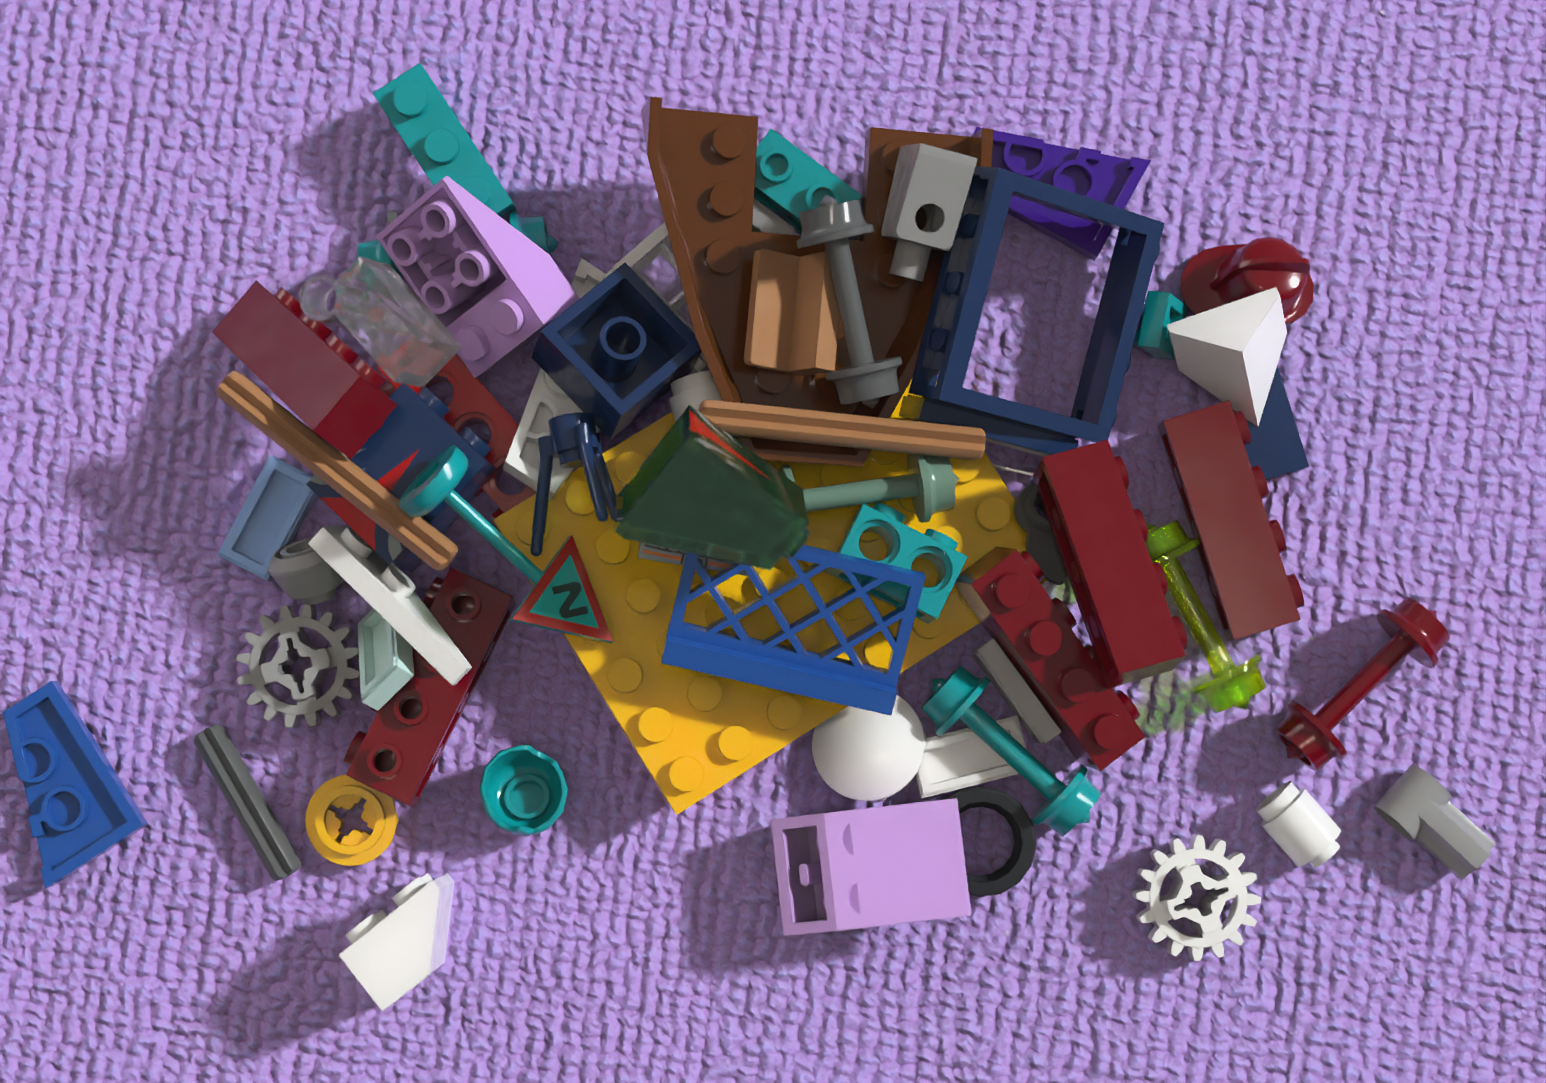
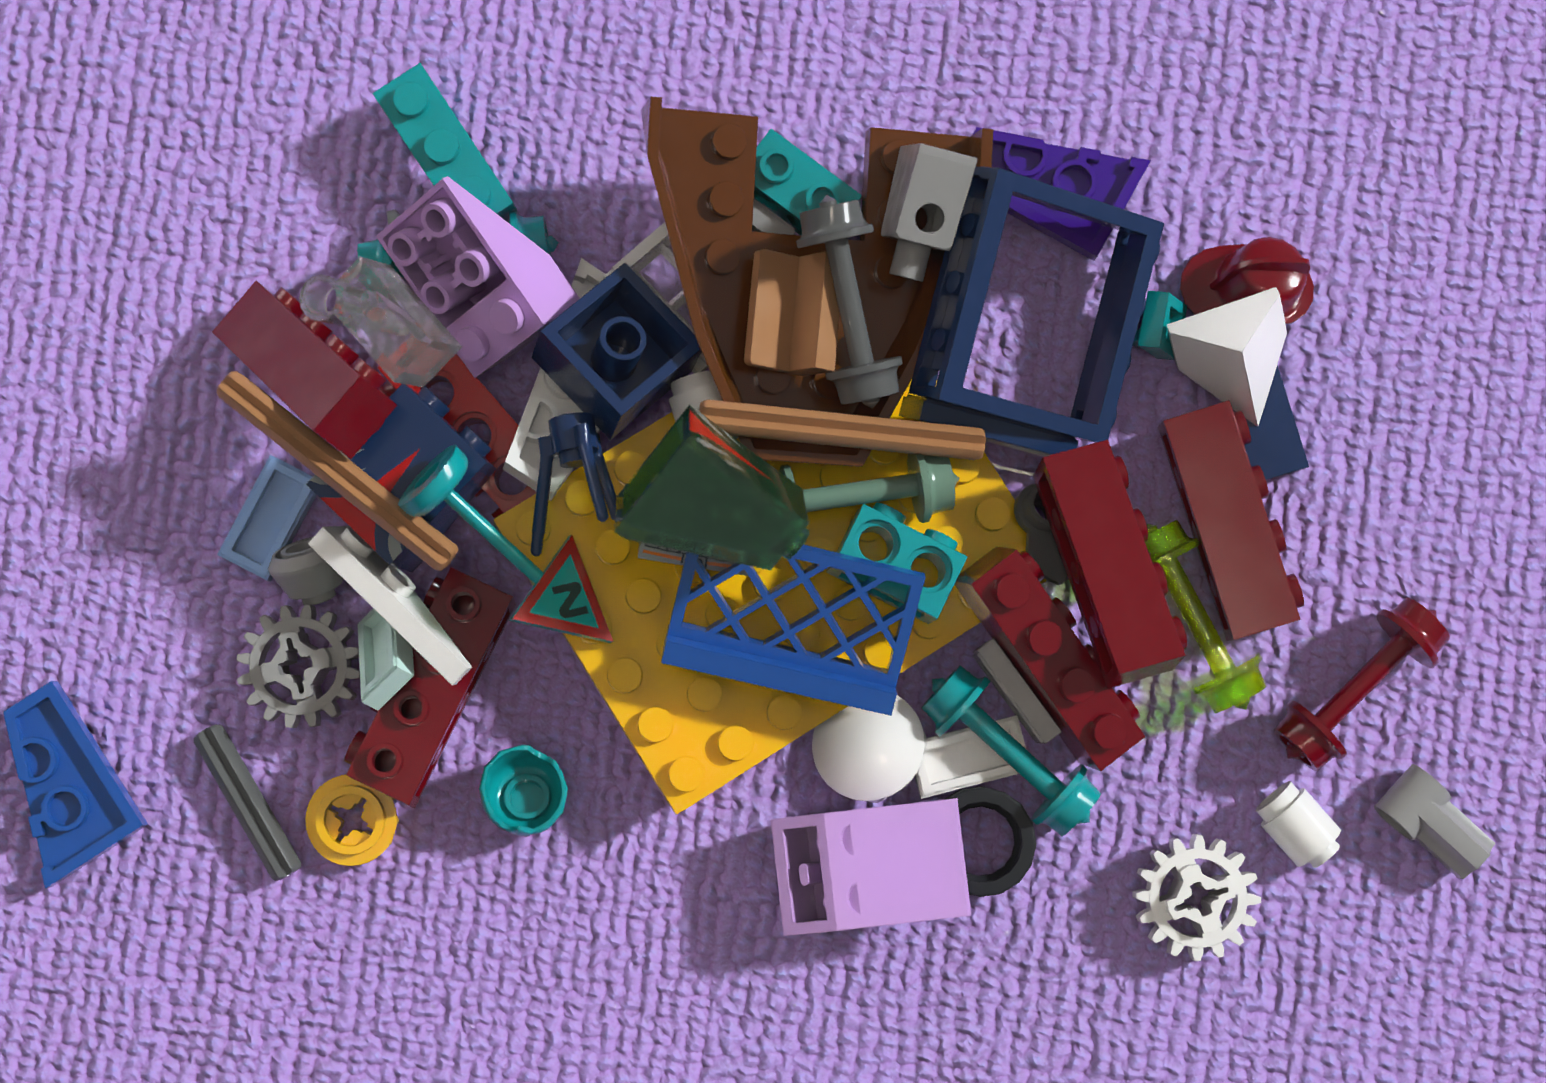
white slope [339,873,455,1012] -> none

